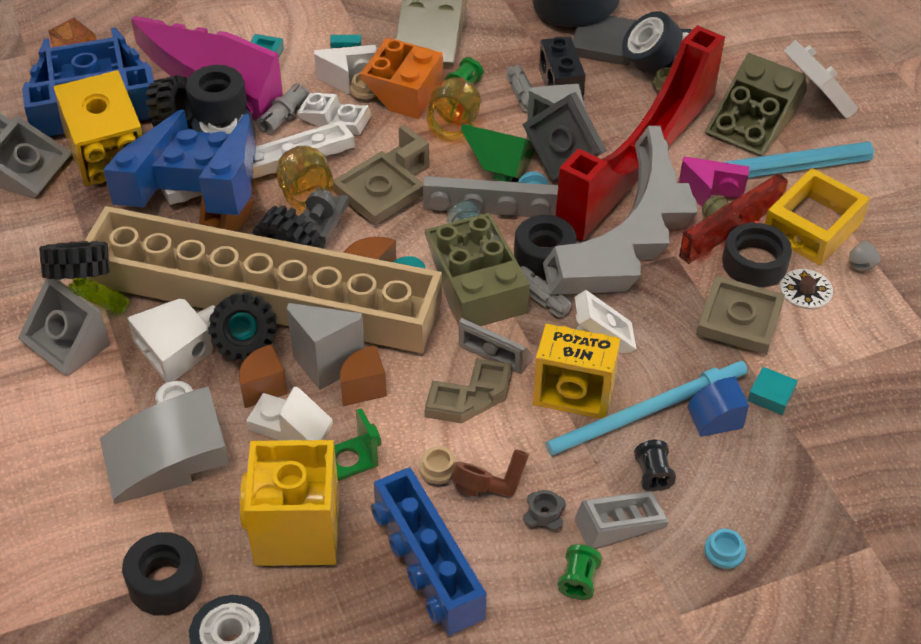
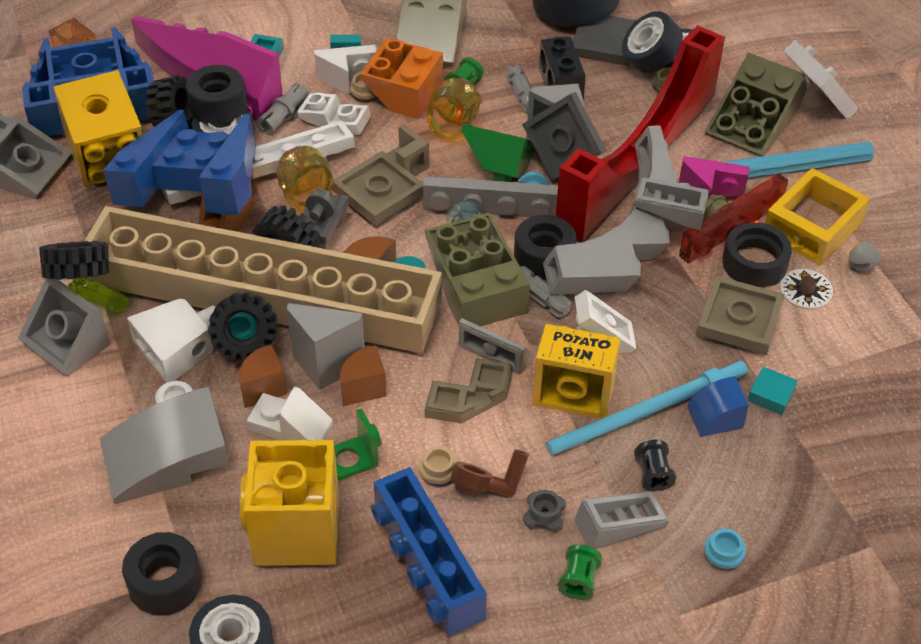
none -> light grey slope [634,177,709,230]

